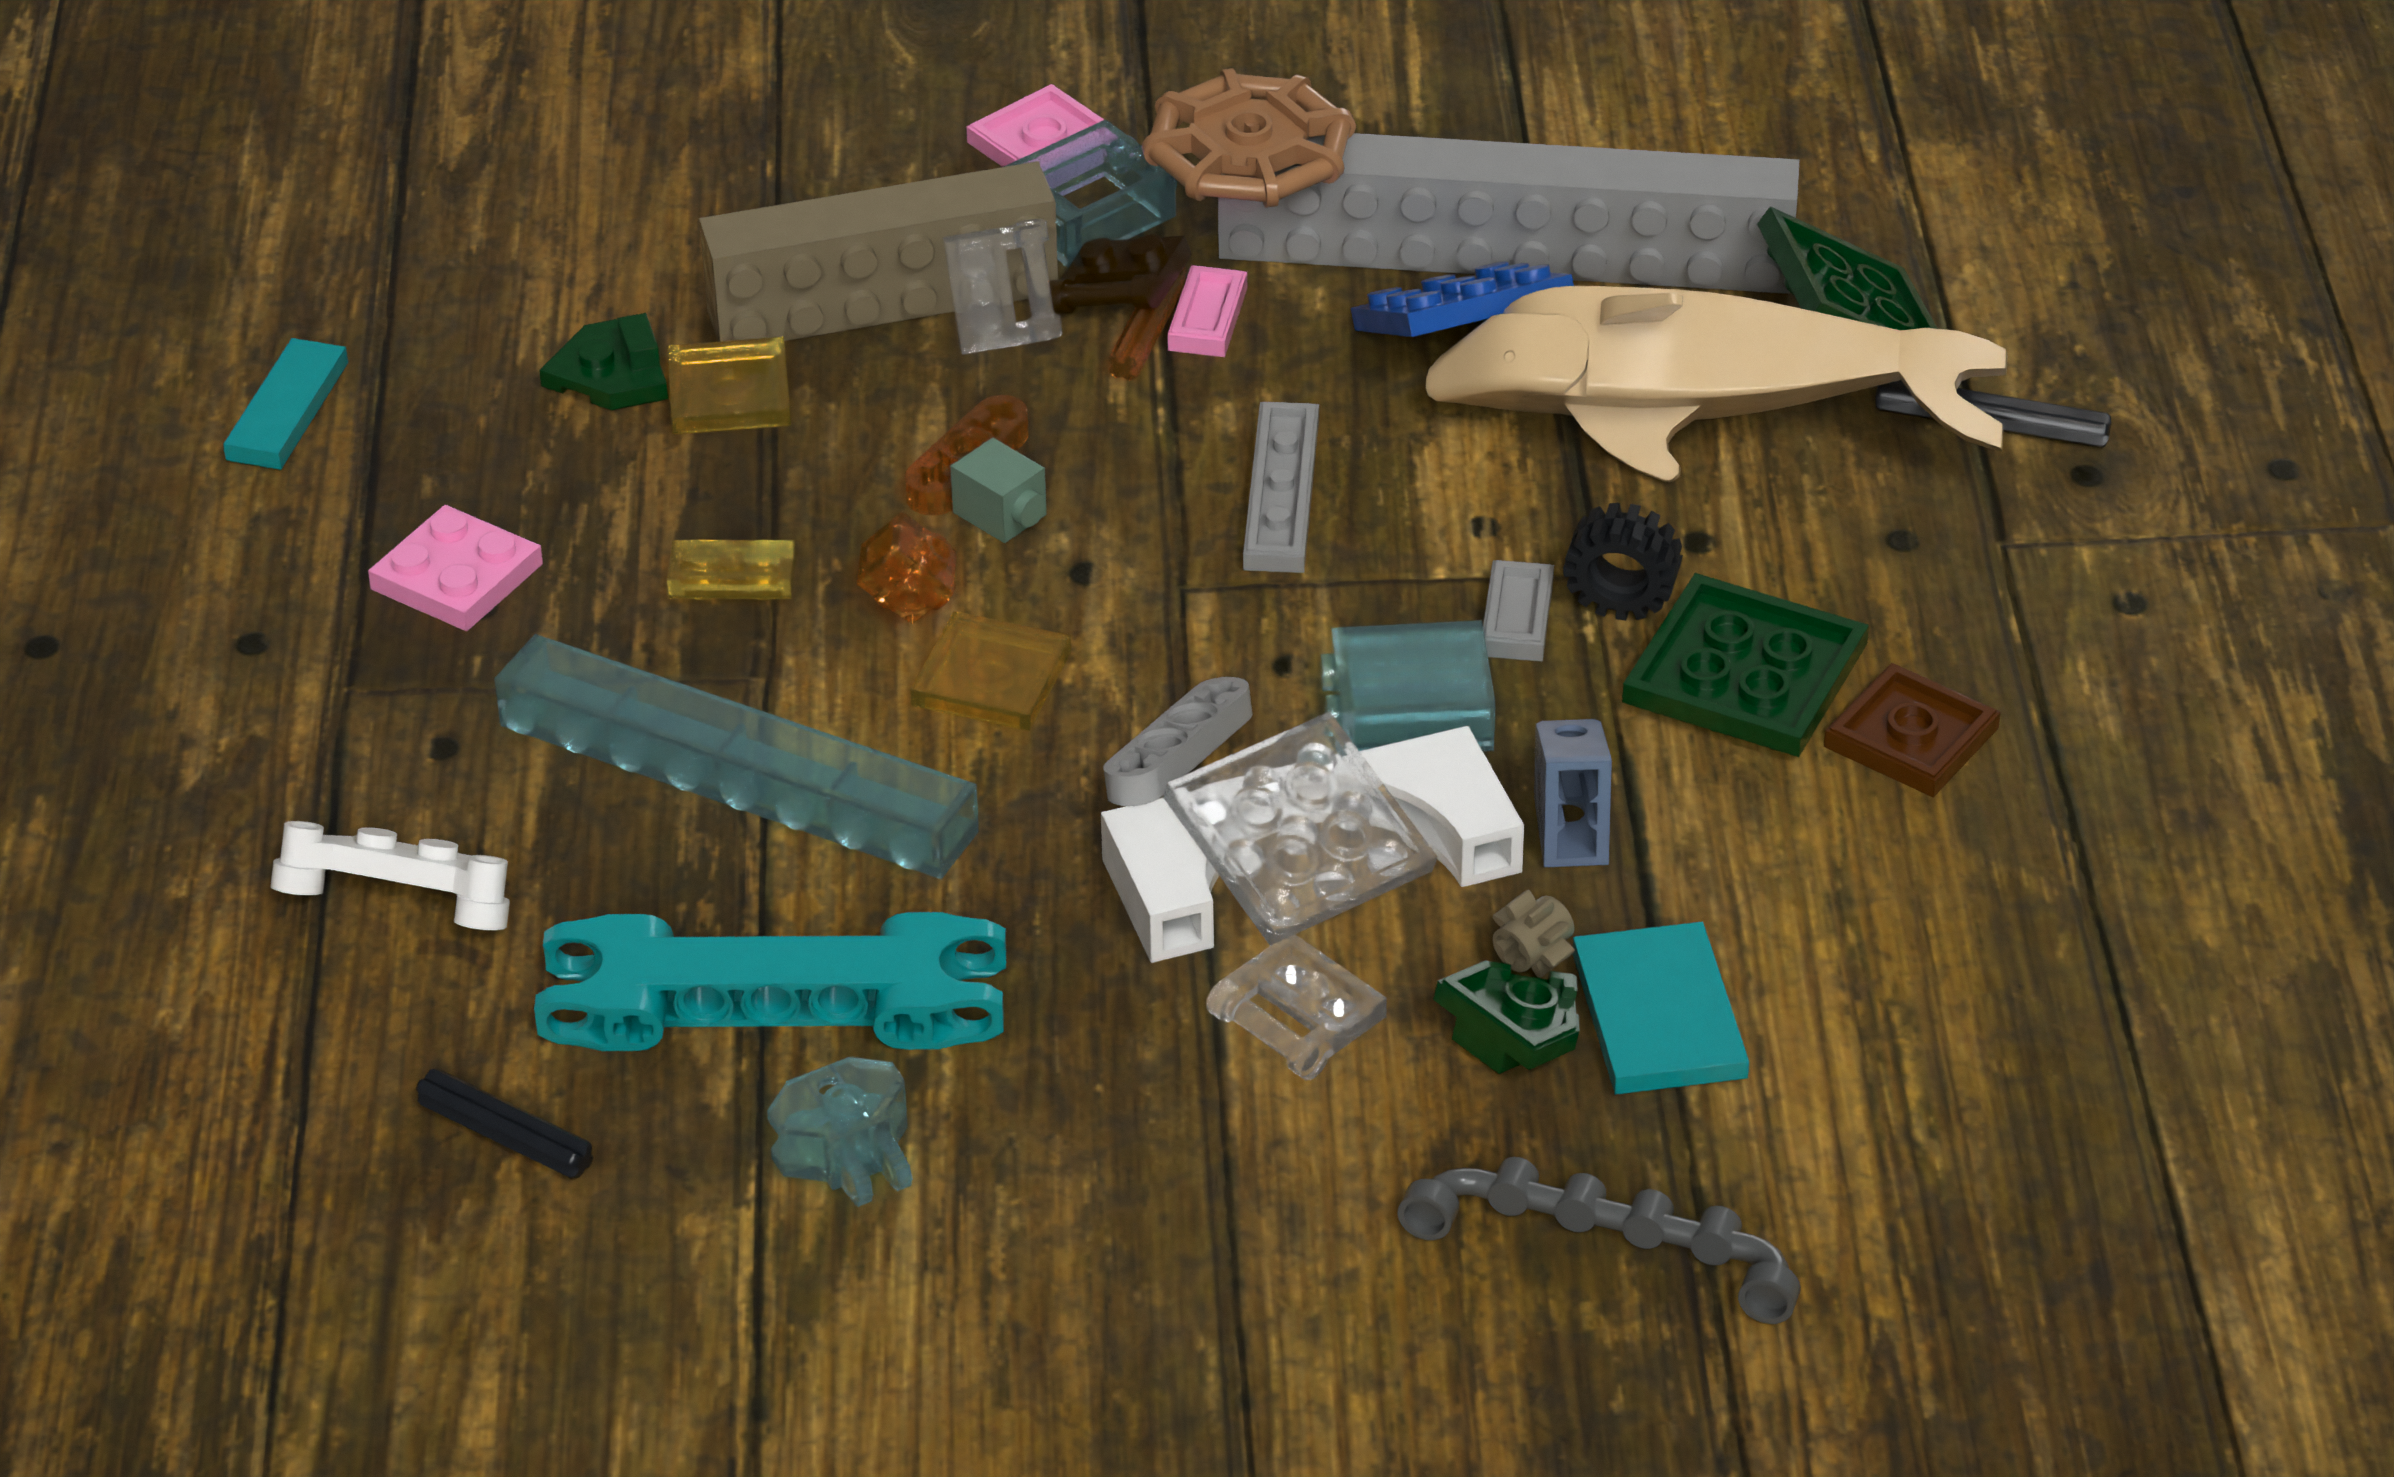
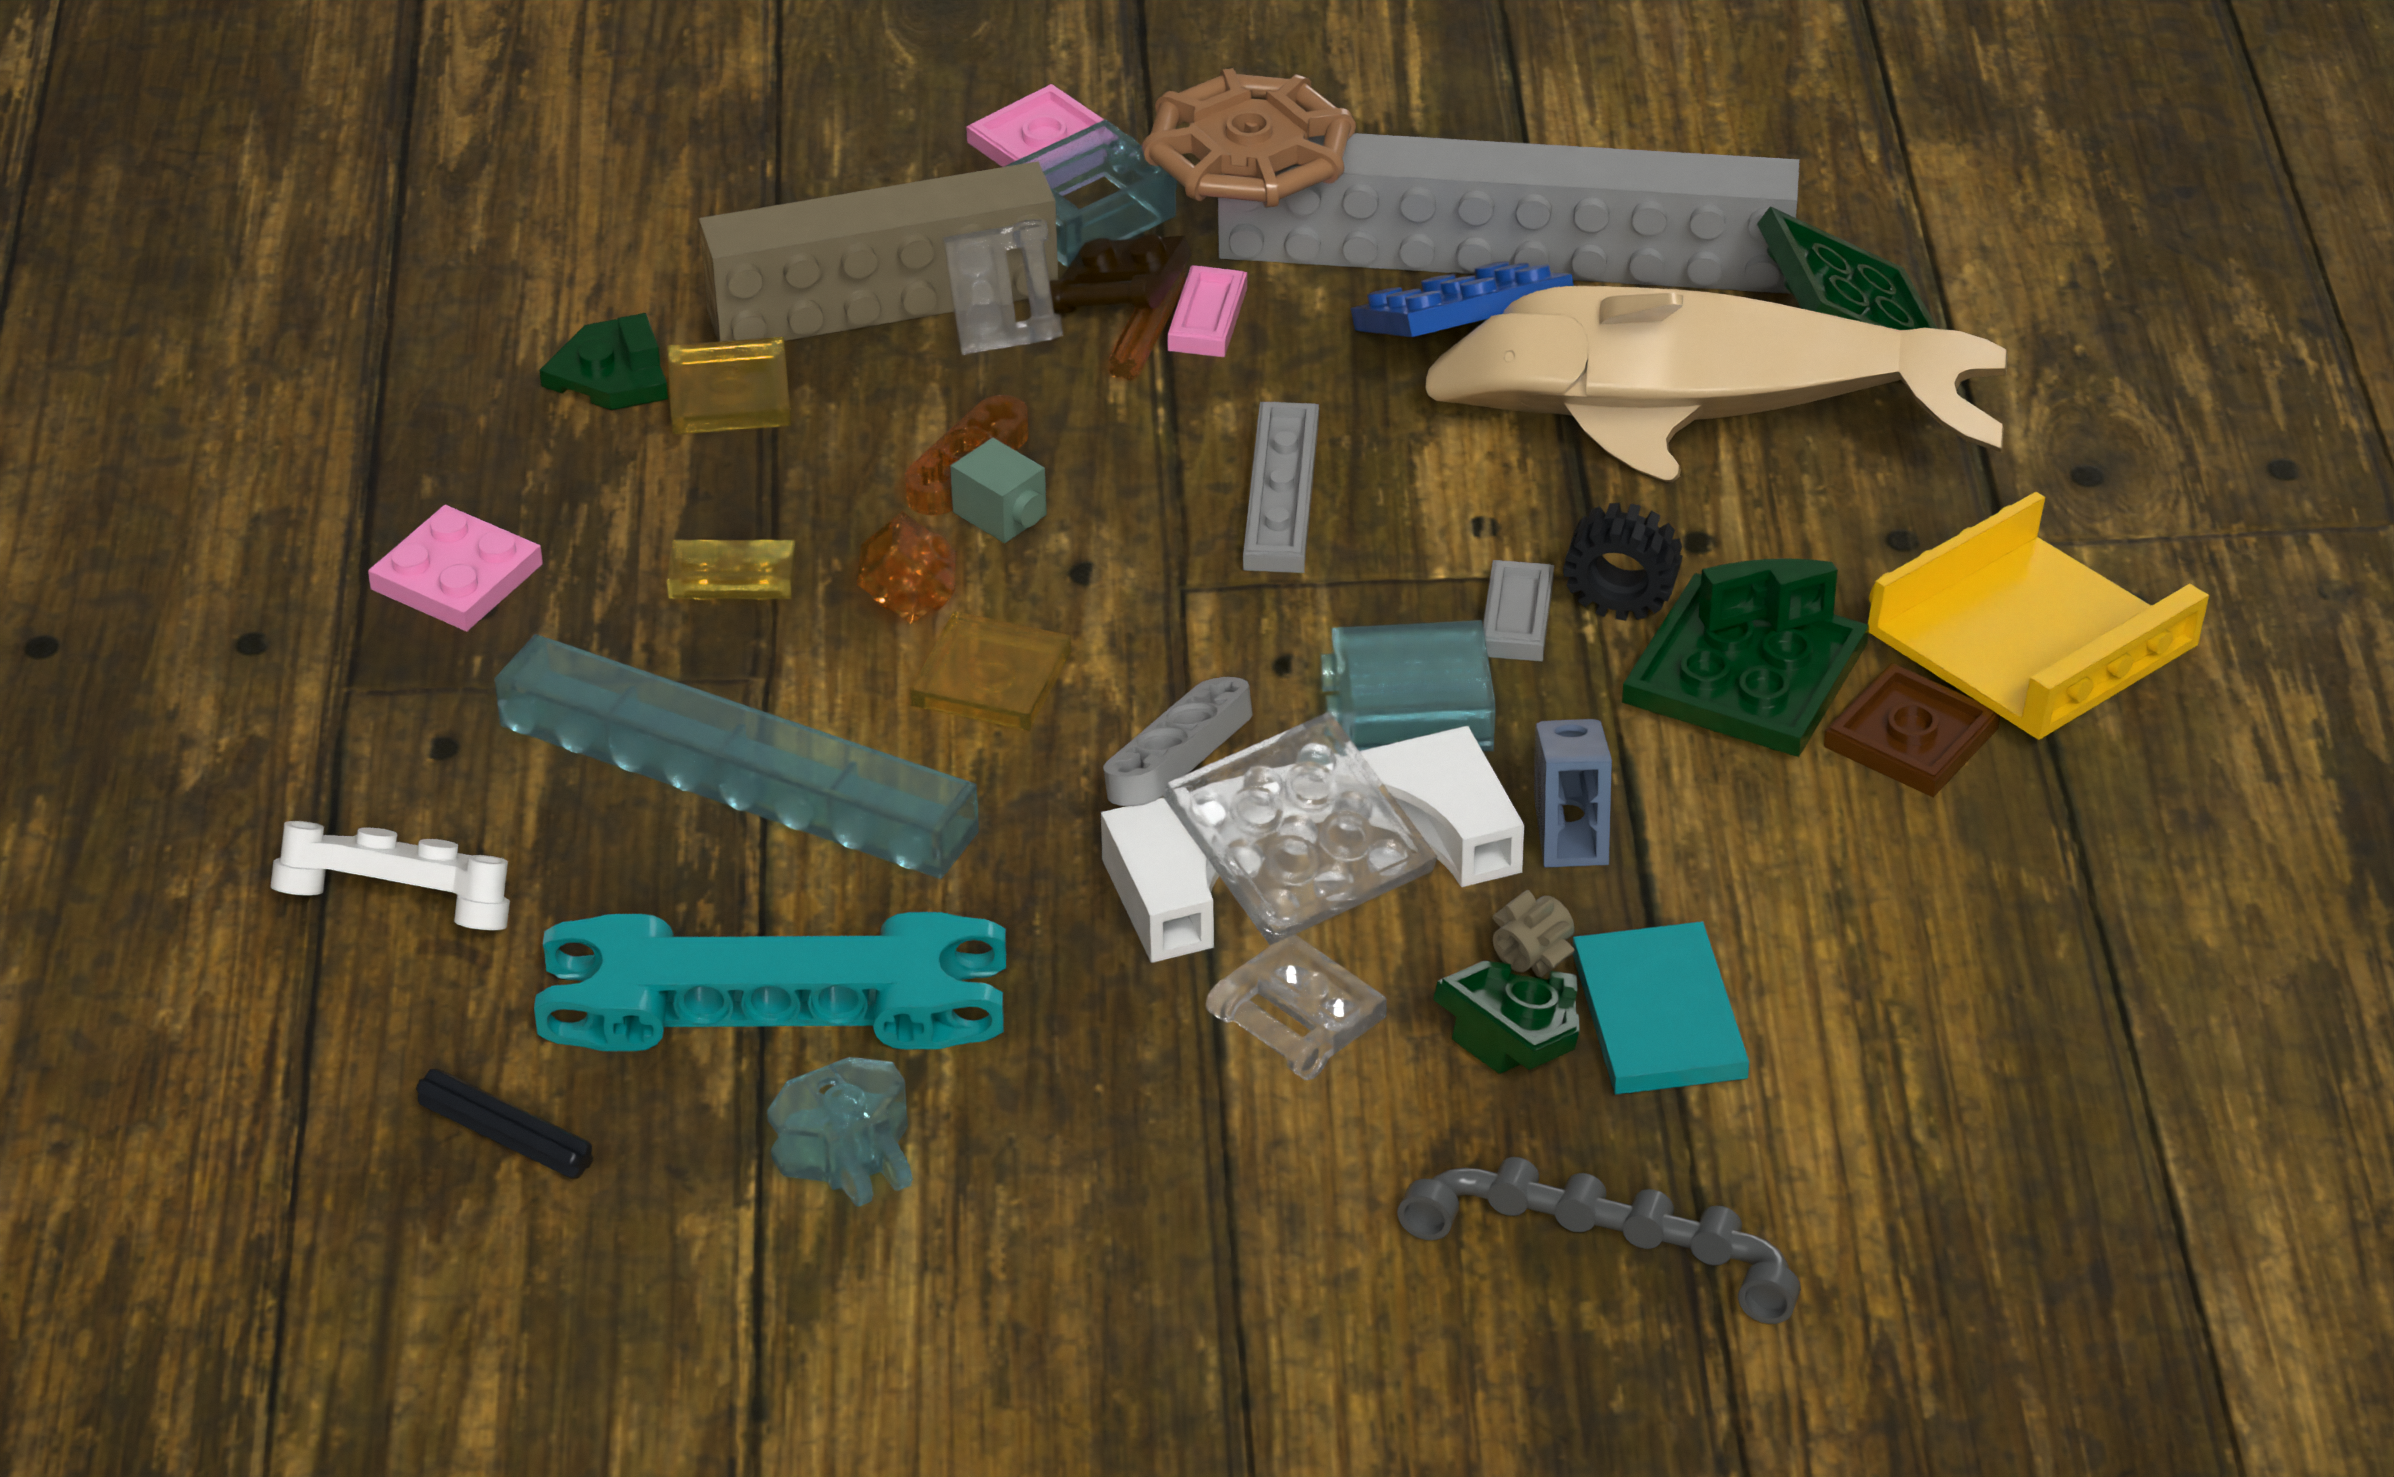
teal tile [223,338,348,470] -> none
black axle [1875,380,2112,448] -> none
none -> dark green slope [1699,558,1838,632]
none -> yellow panel [1868,492,2209,740]

